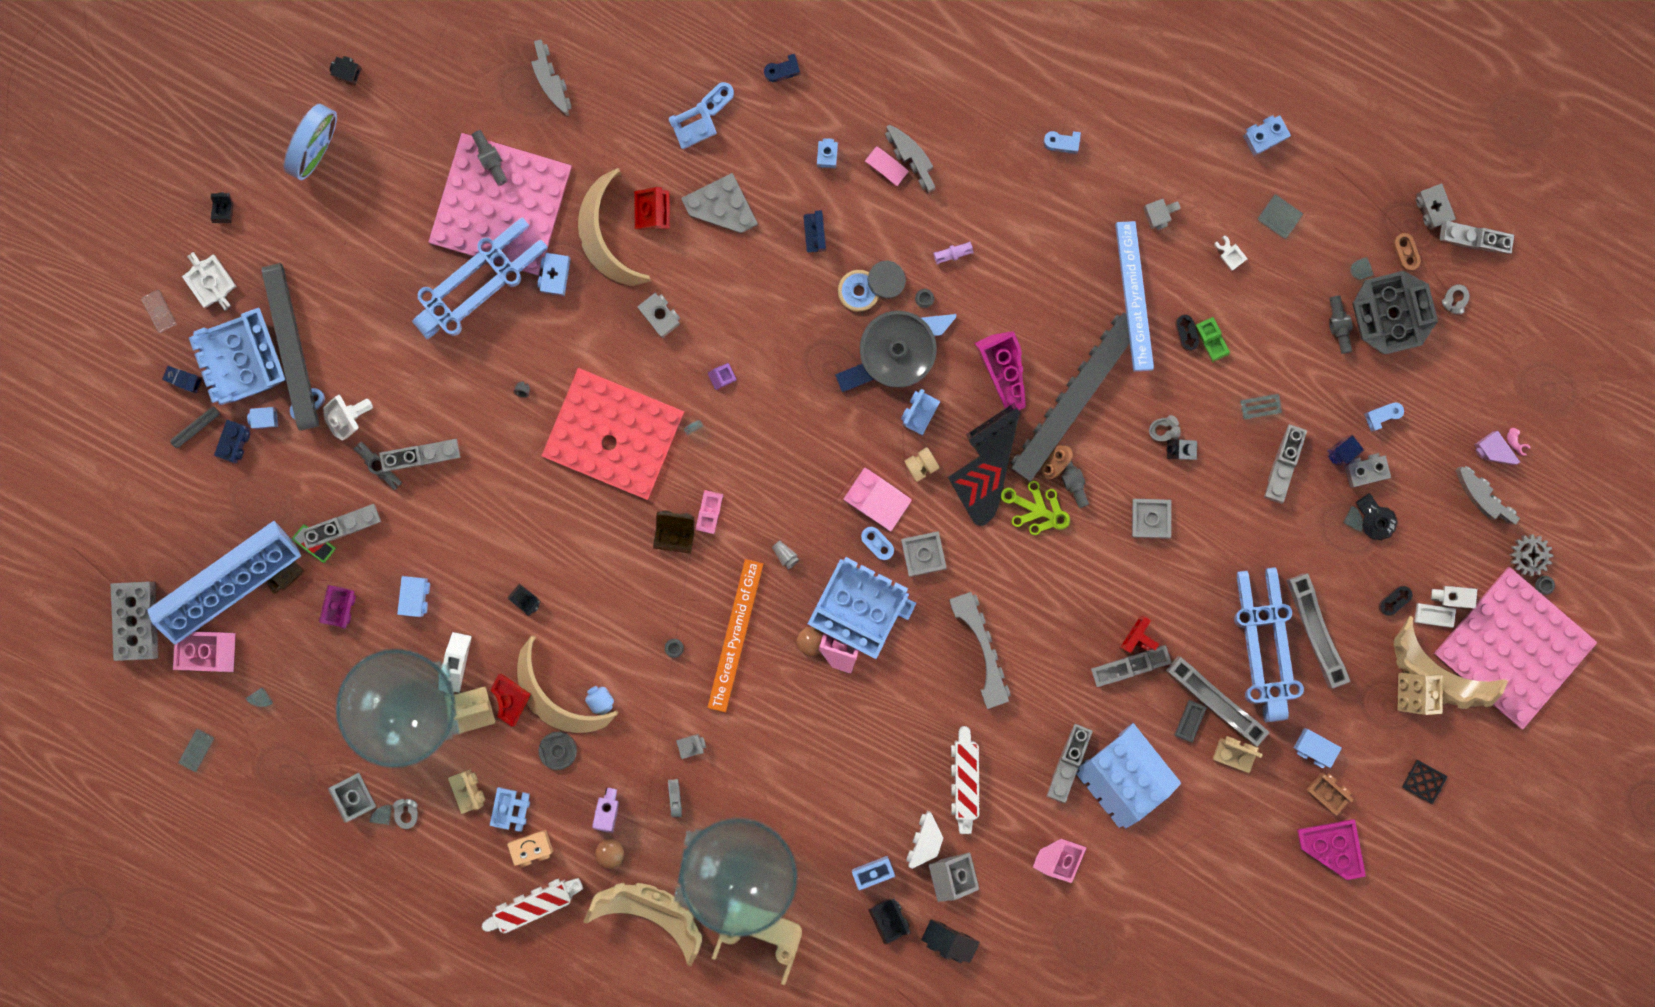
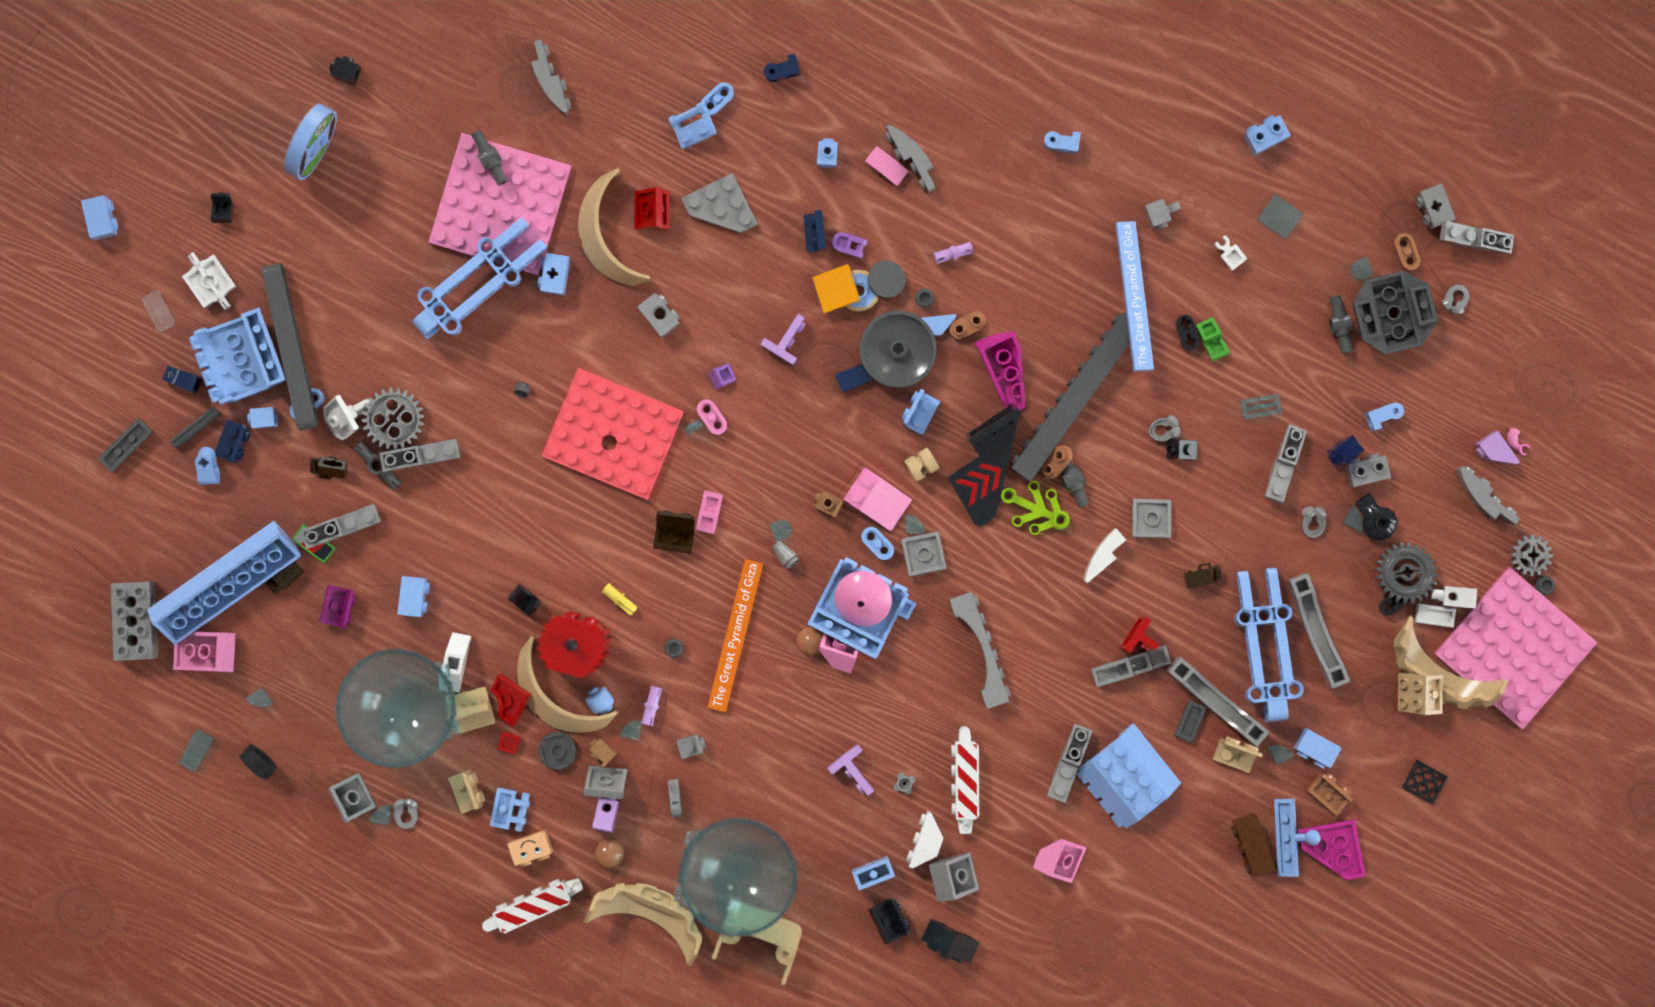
none -> light blue brick [81,195,119,240]
none -> dark grey plate [98,418,153,472]
none -> light blue piece [195,447,220,485]
none -> black tyre [240,744,277,780]
none -> dark brown piece [310,456,348,480]
none -> light grey gear [361,387,425,450]
none -> red tile [497,731,521,755]
none -> red piece [538,611,611,678]
none -> light grey plate [584,765,627,799]
none -> medium nougat brick [588,737,618,768]
none -> light yellow axle [601,583,637,615]
none -> clear light blue tile [620,720,642,739]
none -> lavender pin [641,686,662,726]
none -> bright pink plate [697,400,727,435]
none -> lavender bracket [761,314,806,366]
none -> clear light blue tile [770,520,792,542]
none -> light orange tile [812,264,861,314]
none -> medium nougat brick [813,490,844,518]
none -> lavender bracket [827,744,874,795]
none -> medium lavender plate [832,232,868,259]
none -> bright pink dish [834,571,892,627]
none -> light grey plate [894,773,915,794]
none -> clear light blue tile [905,514,925,534]
none -> nougat plate [949,311,986,340]
none -> white slope [1083,528,1126,583]
none -> dark brown piece [1183,563,1222,588]
none -> reddish brown brick [1231,813,1276,877]
none -> clear light blue tile [1268,745,1294,765]
none -> light blue plate [1274,799,1321,877]
none -> light grey piece [1301,506,1327,538]
none -> dark grey gear [1374,542,1438,604]

